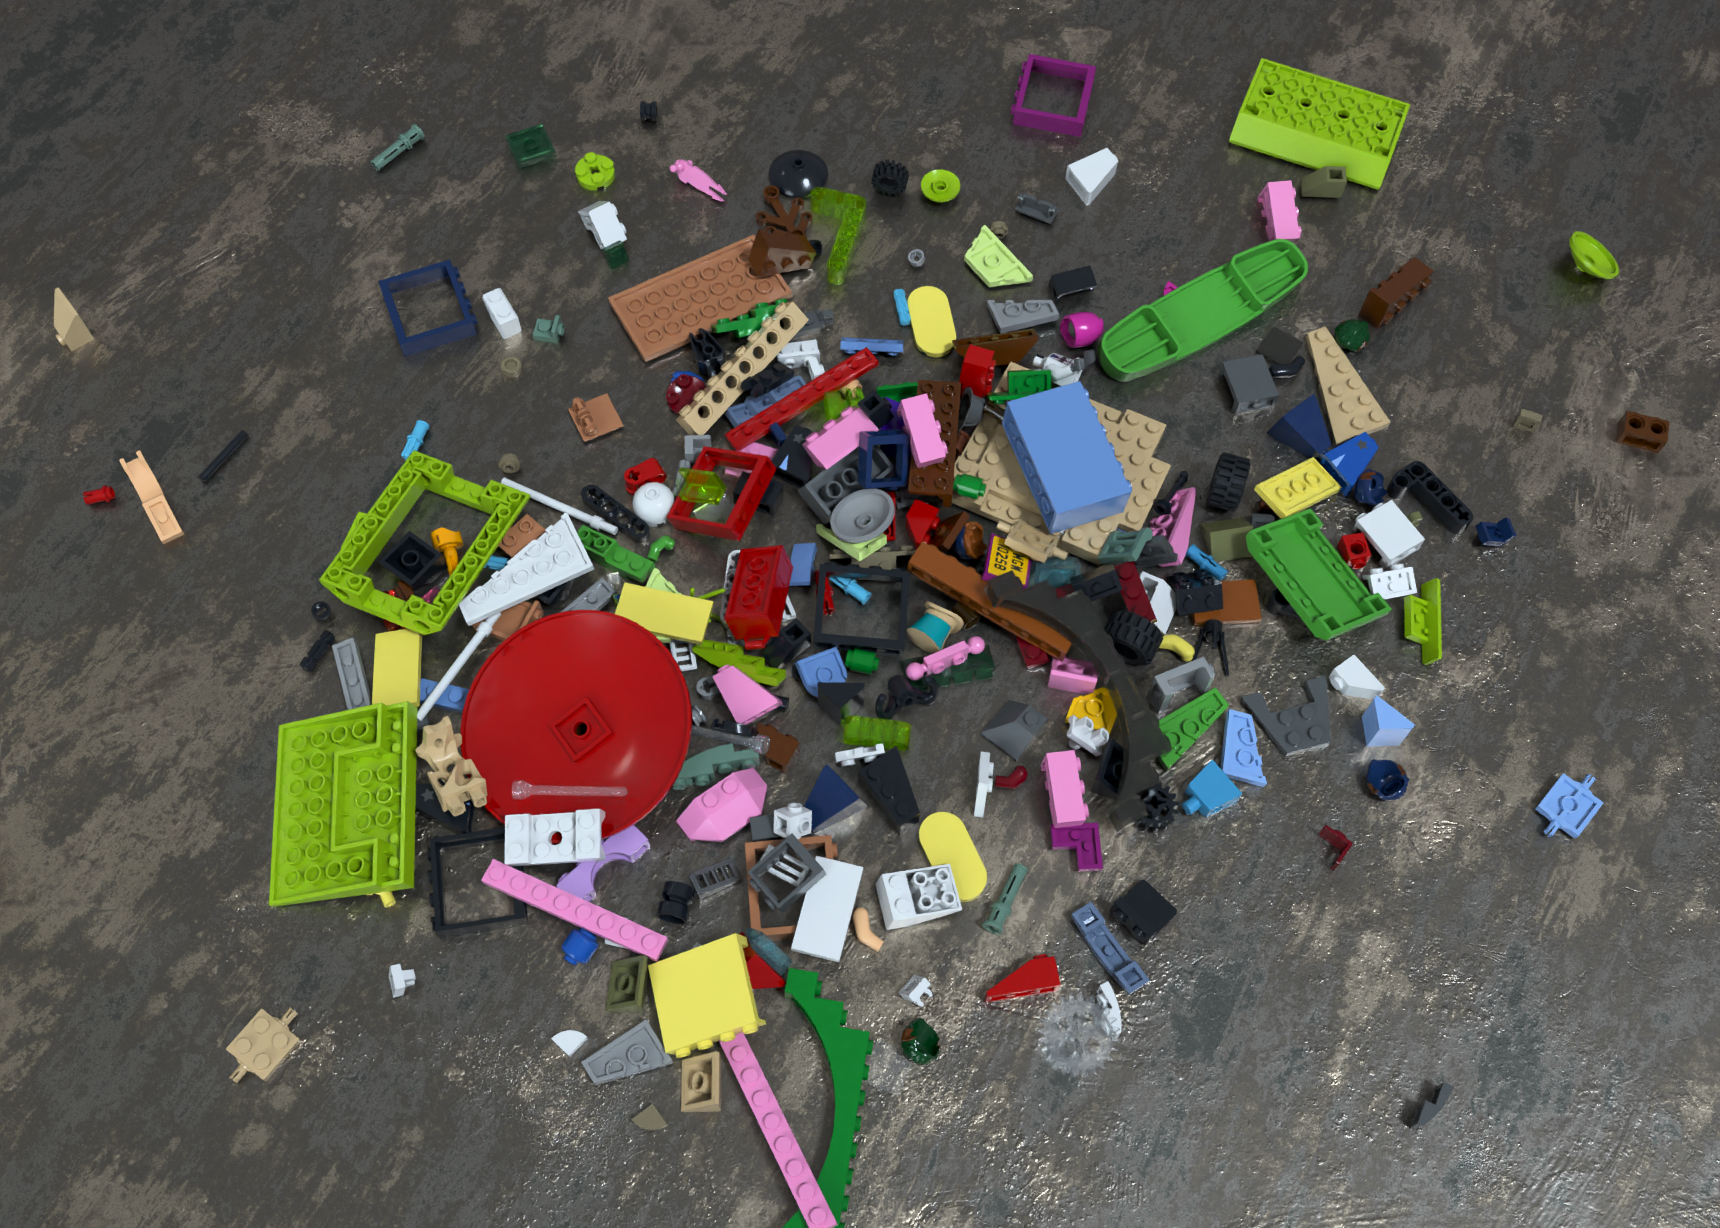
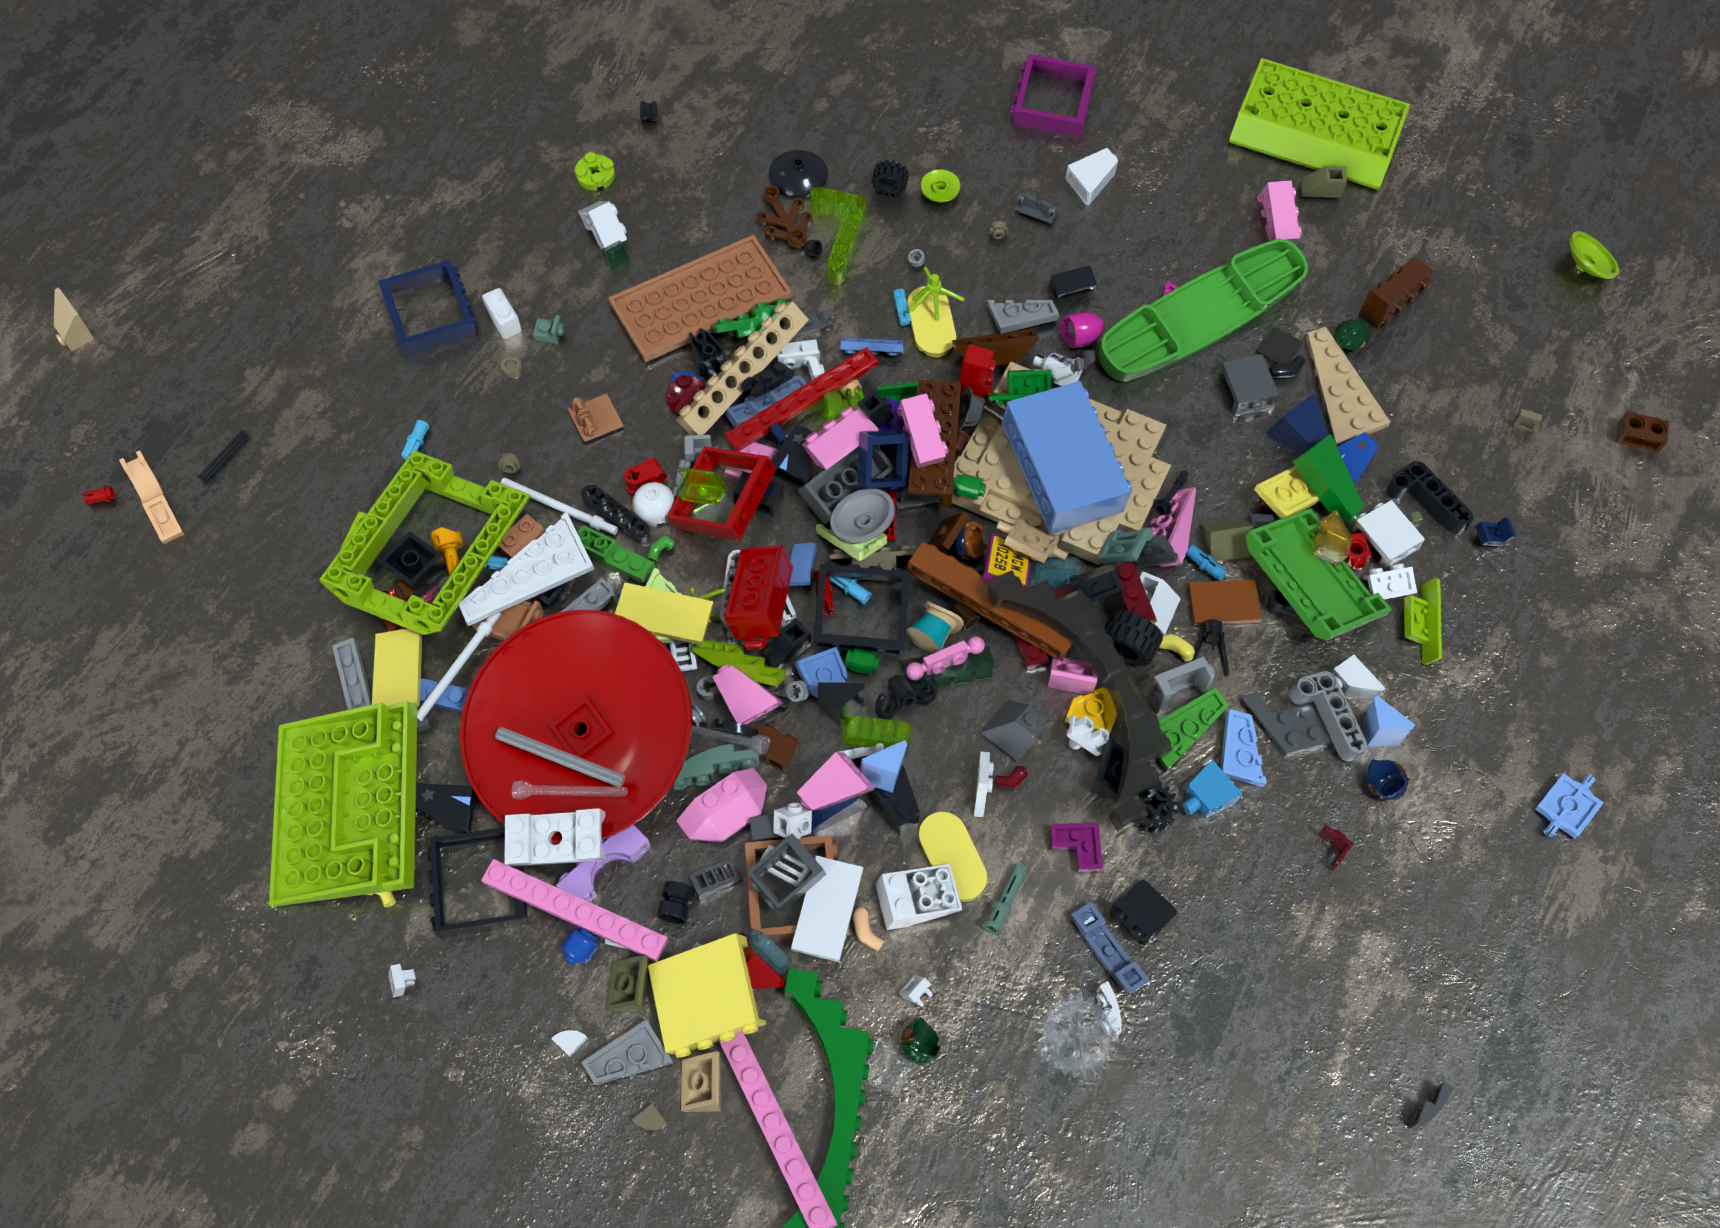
tan plate [226,1007,301,1083] -> none
black axle [300,630,335,672] -> none
black hinge [311,601,331,621] -> none
sand green pin [370,124,425,171] -> none
tan hips [416,716,488,816] -> none
clear green plate [505,124,556,169] -> none
bright pink piece [669,159,727,201] -> none
reddish brown wedge [748,229,816,277] -> none
red slope [905,499,941,550] -> none
yellowish green wing [964,225,1033,287] -> none
red slope [984,954,1061,1003] -> none
bright pink wedge [1041,750,1089,828] -> none
black bracket [1166,569,1223,616] -> none
black tyre [1207,452,1250,512] -> none
dark blue hair [1355,469,1388,506] -> none
none -> light grey axle [495,727,625,787]
none -> light grey bush [786,680,810,702]
none -> bright pink slope [797,752,875,810]
none -> light blue slope [860,740,907,793]
none -> lime plant [910,267,965,320]
none -> light grey beam [1289,671,1367,761]
none -> green slope [1292,434,1364,525]
none -> clear yellow slope [1313,510,1352,566]

